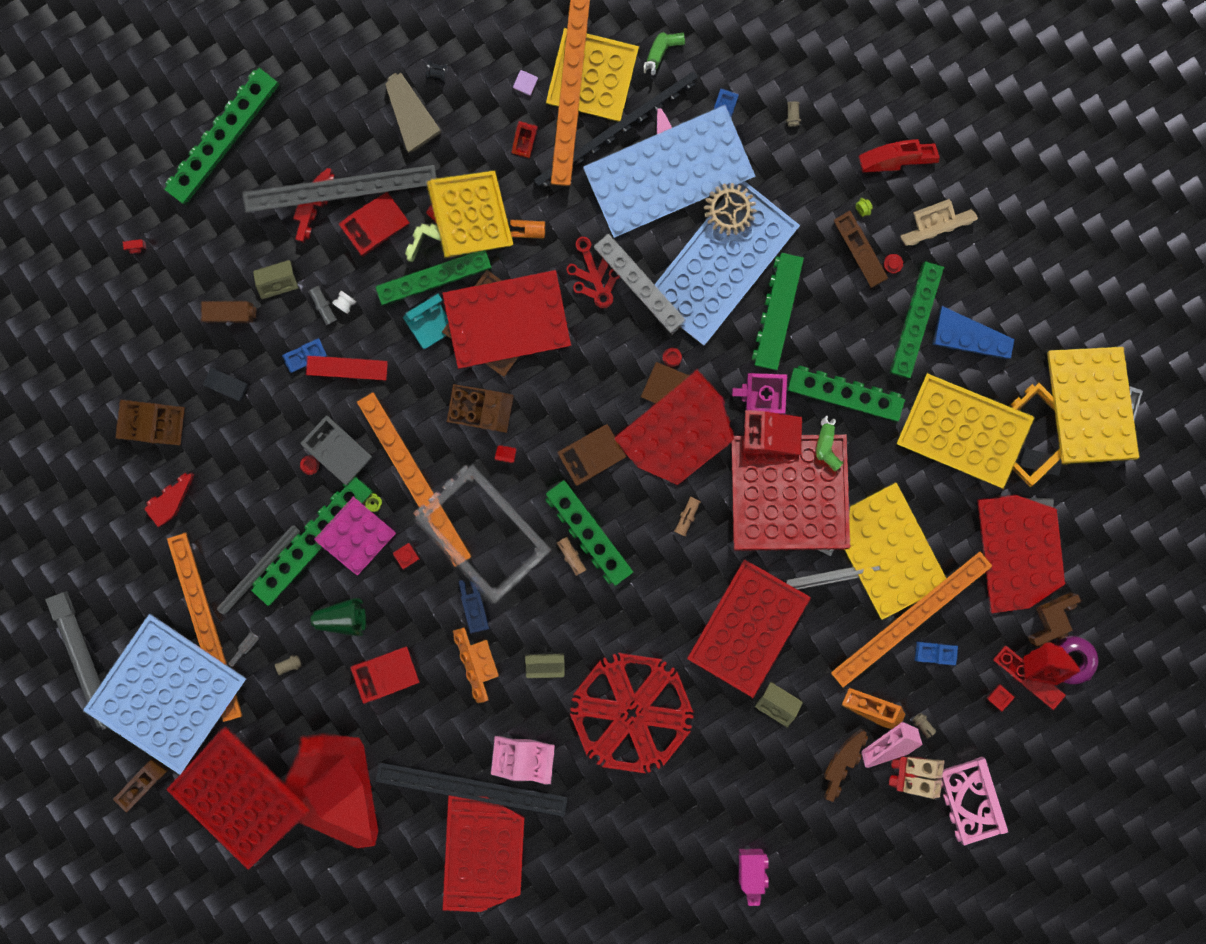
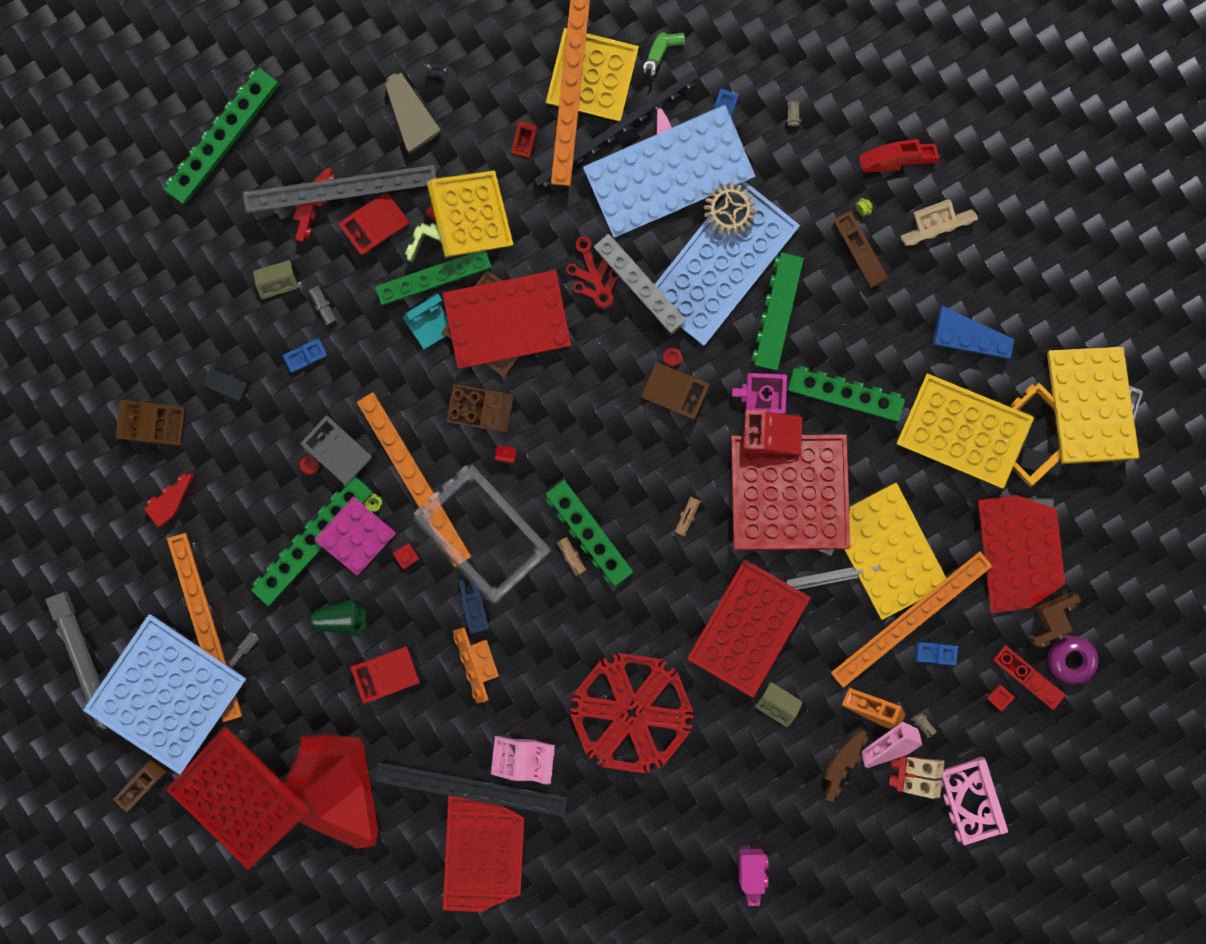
red plate [123,239,146,254] -> none
reddish brown brick [201,301,257,323] -> none
dark grey axle [217,525,300,615] -> none
dark tan pin [275,655,301,675] -> none
red slope [306,356,387,380] -> none
white wheel [332,291,357,314] -> none
orange hinge [510,220,545,239] -> none
lavender tile [513,70,538,96] -> none
olive panel [525,654,565,678] -> none
reddish brown slope [557,424,626,486] -> none
red plate [614,370,734,485] -> none
bright green arm [816,416,843,472] -> none
red plate [884,254,903,273] -> none
green brick [889,262,944,378] -> none
red slope [1024,643,1080,685] -> none

